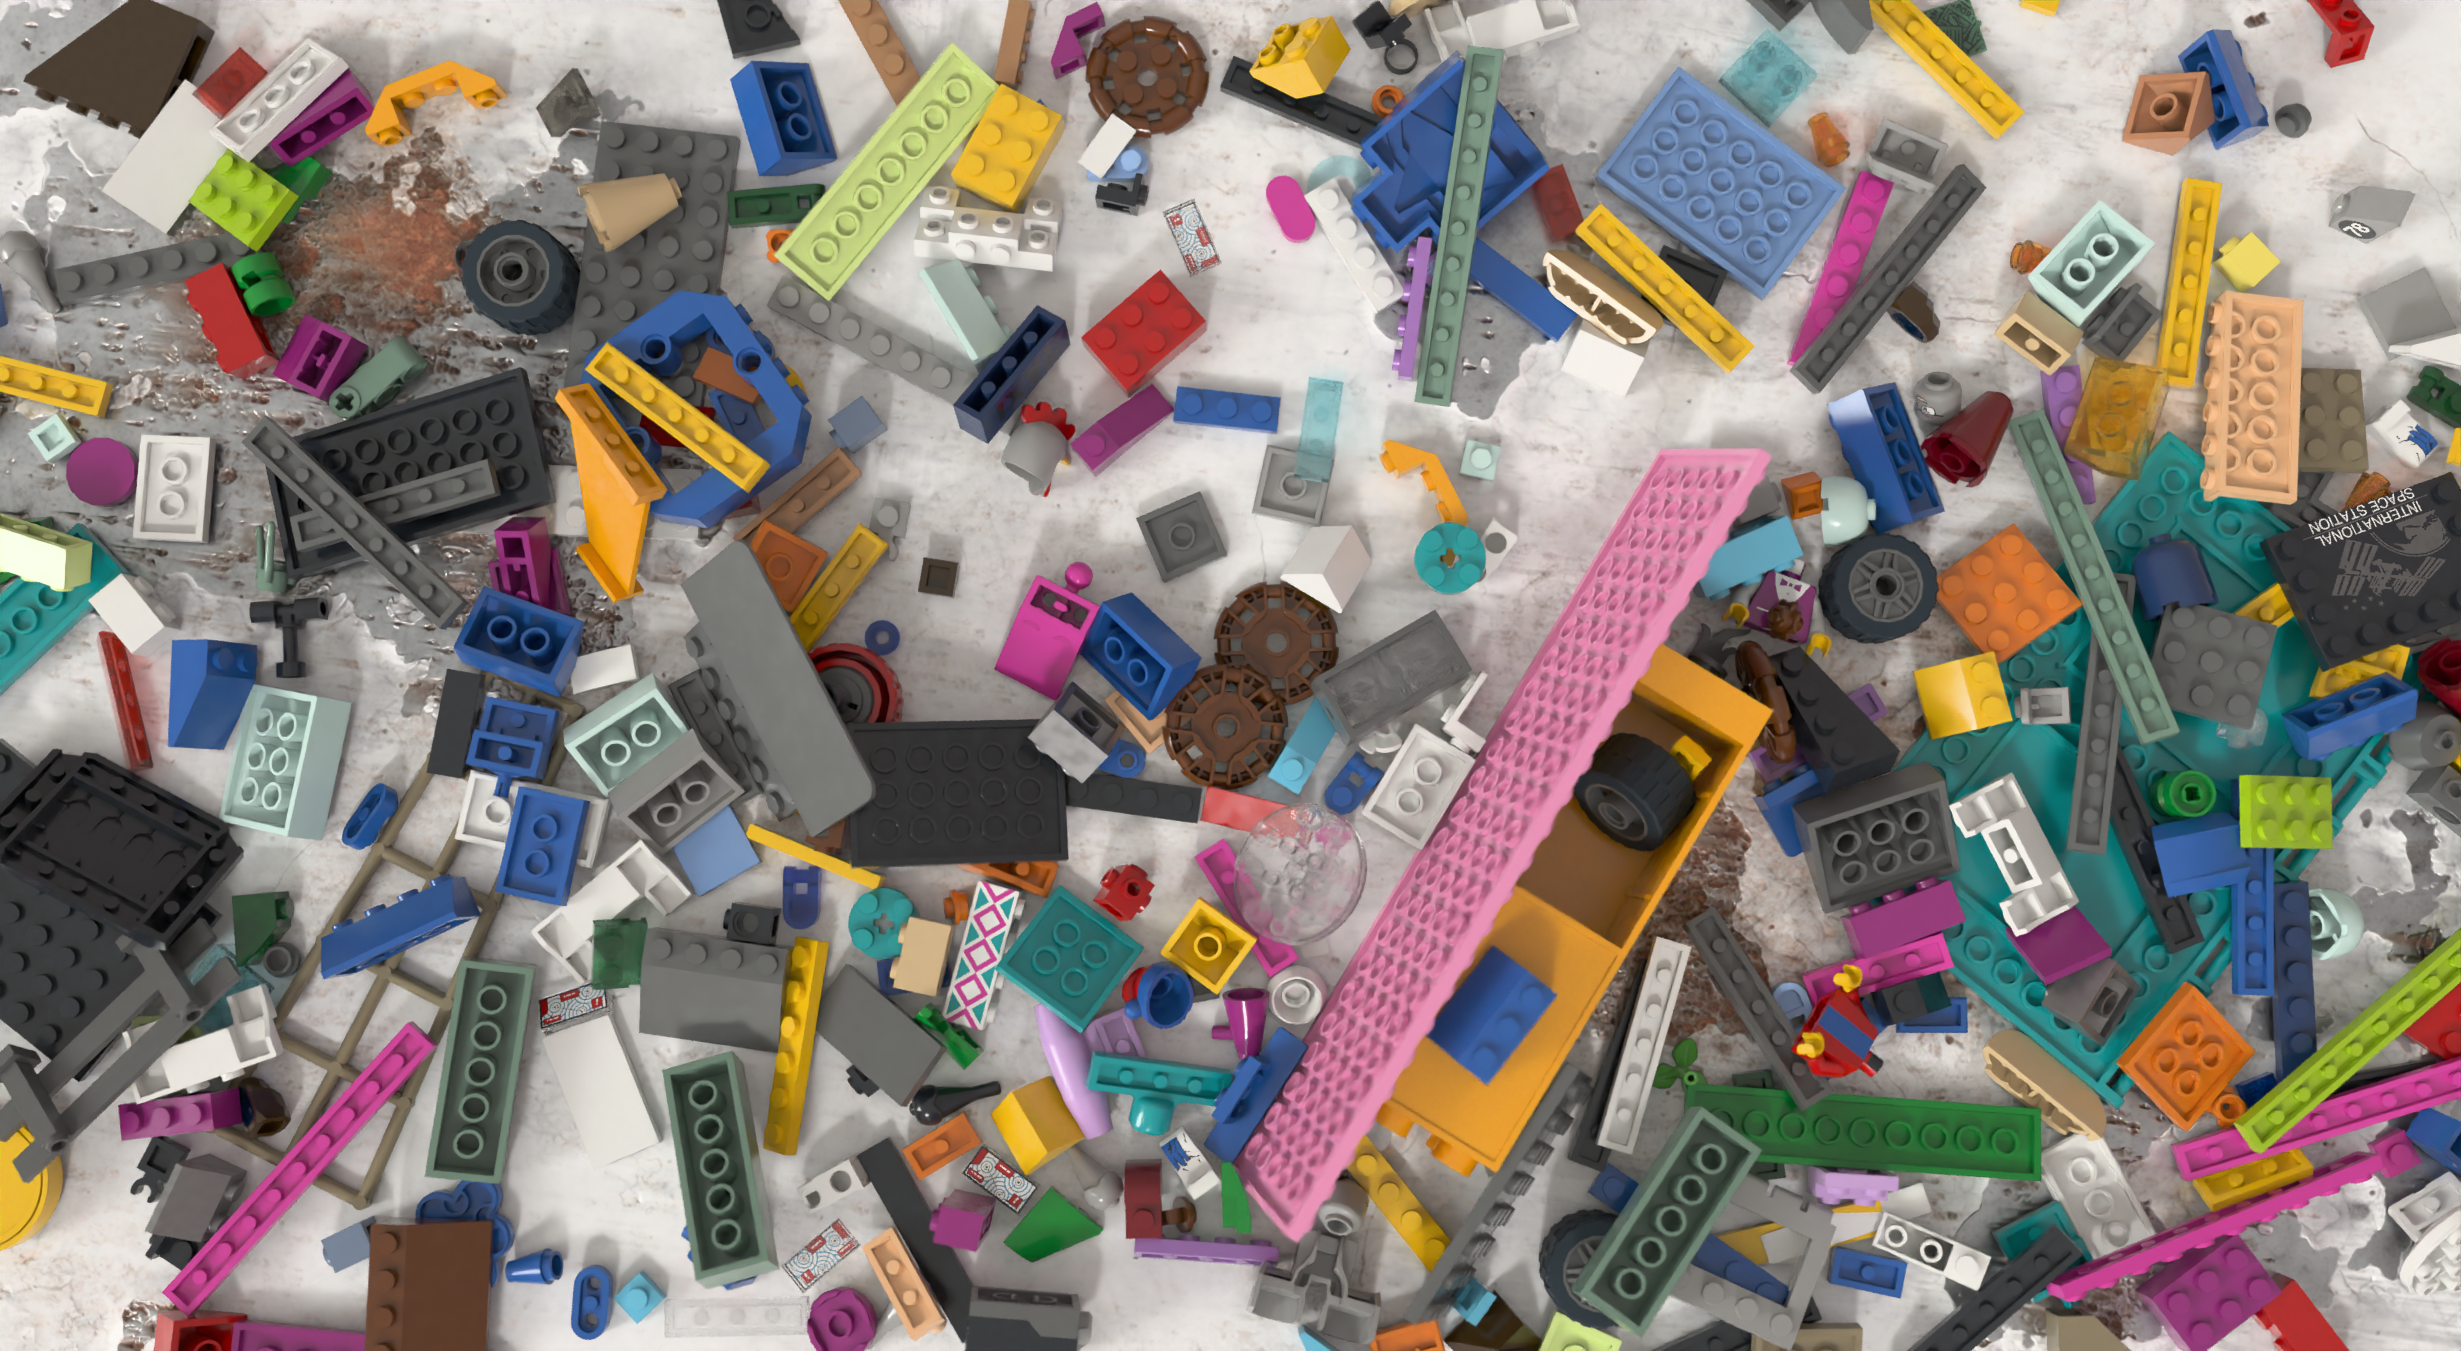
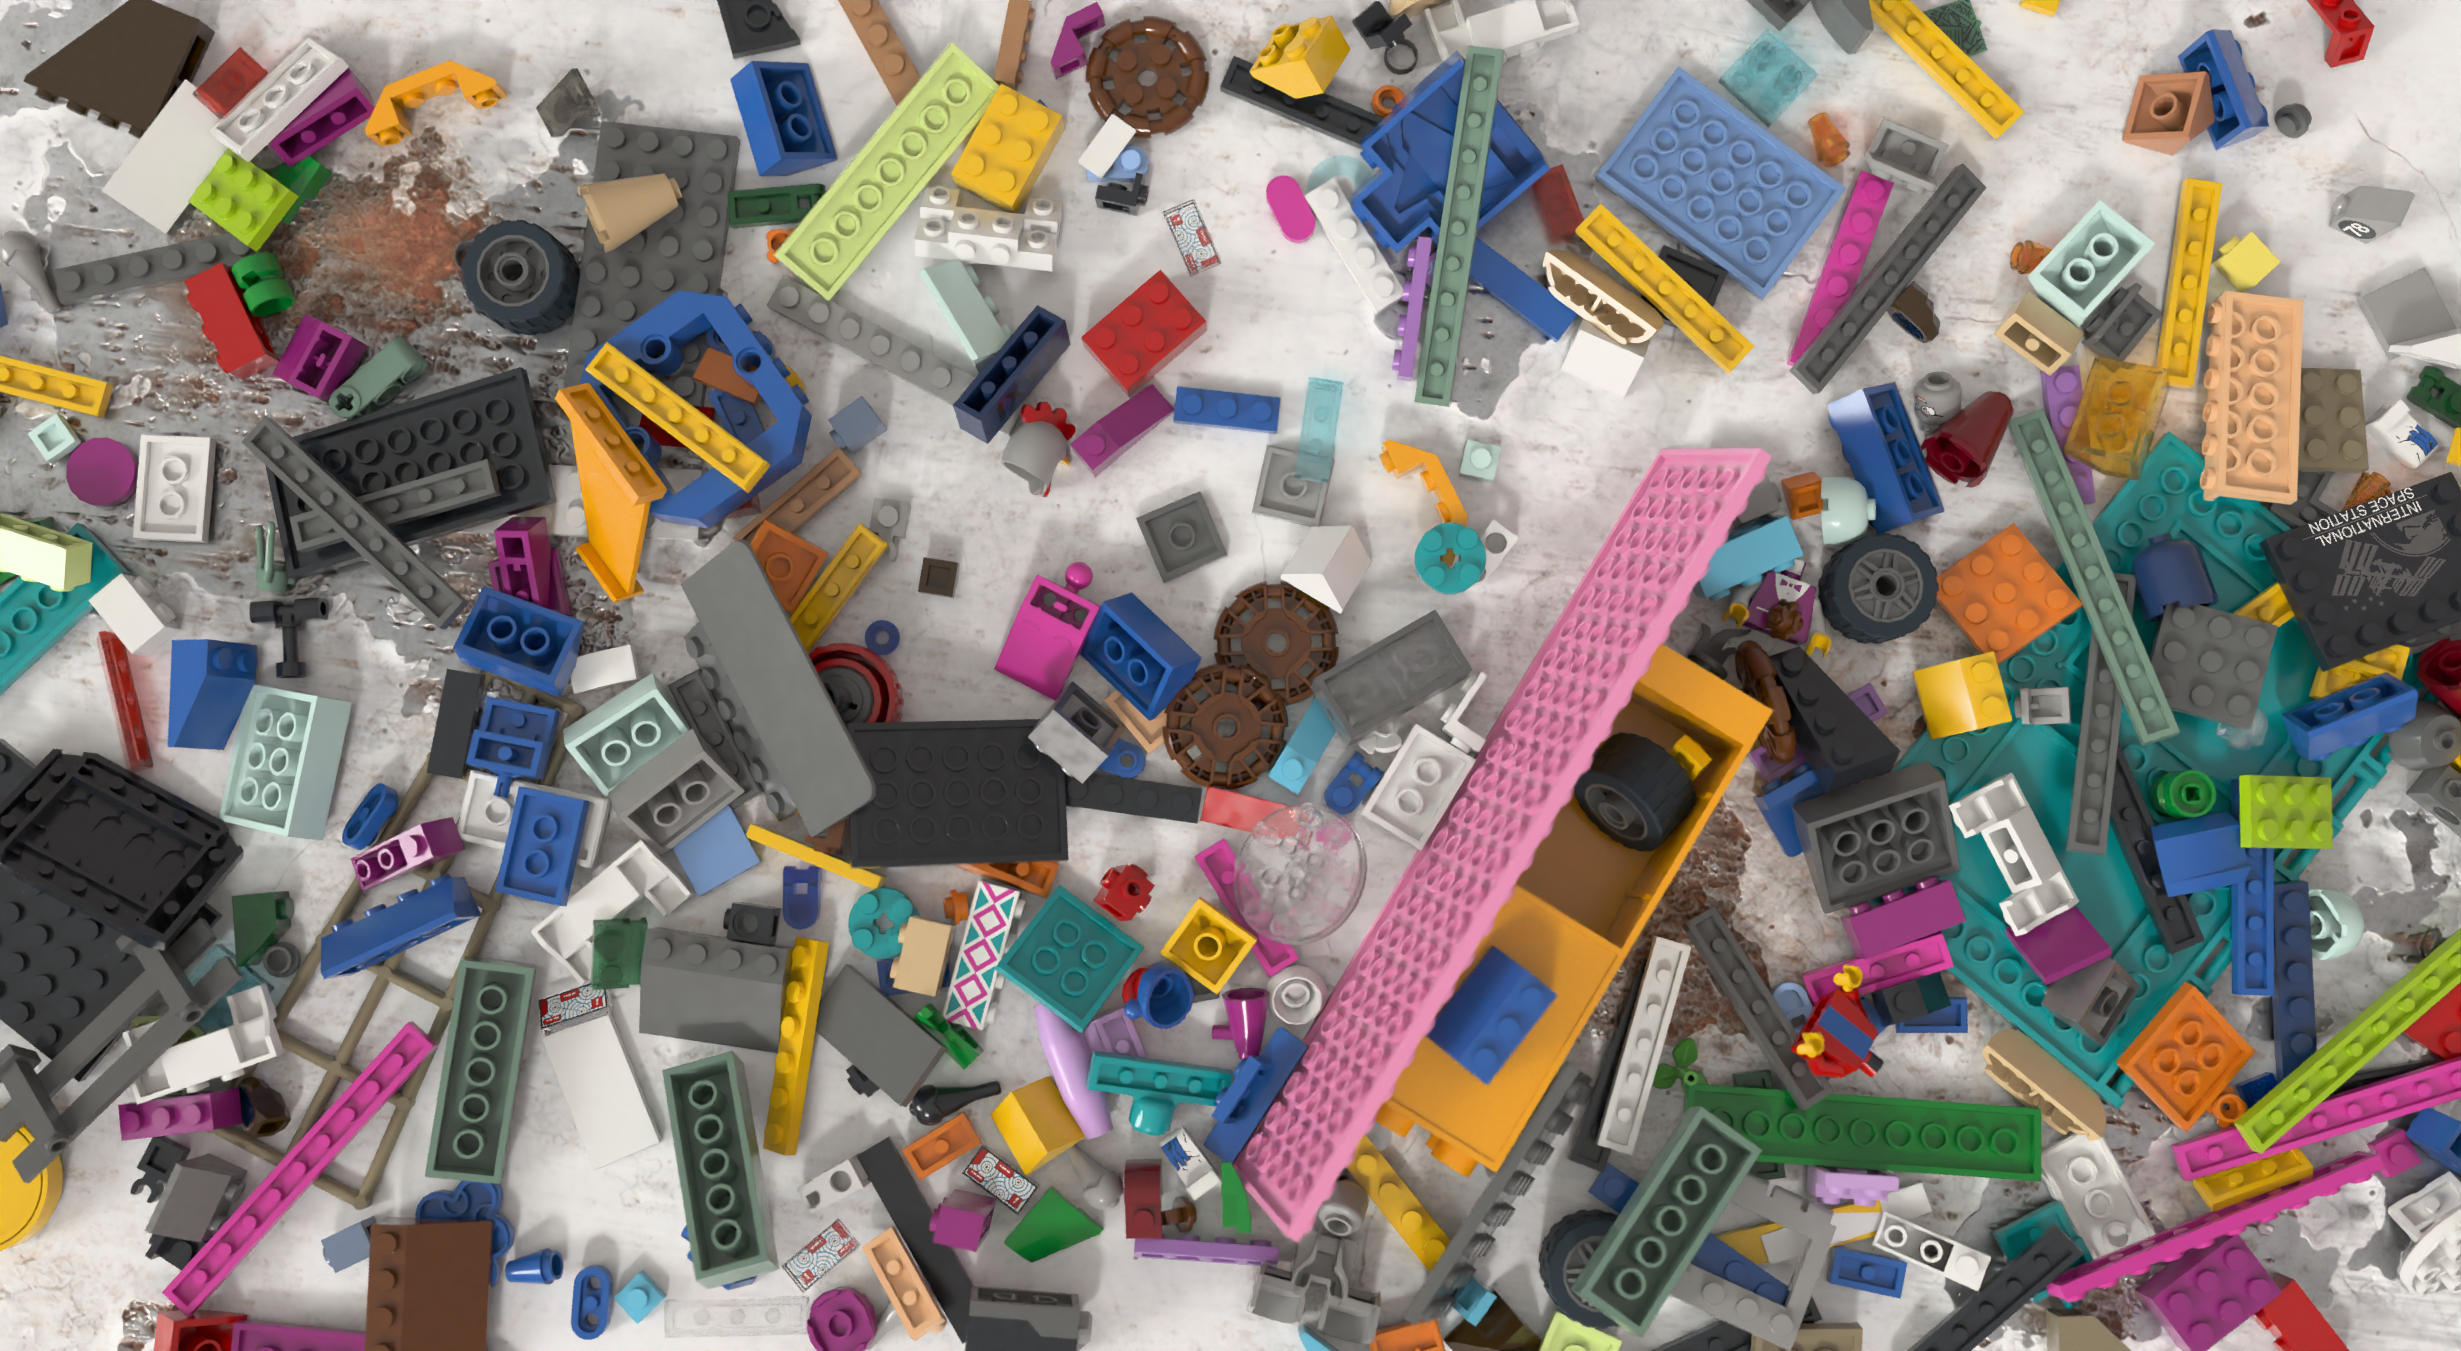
none -> magenta slope [351,817,465,891]

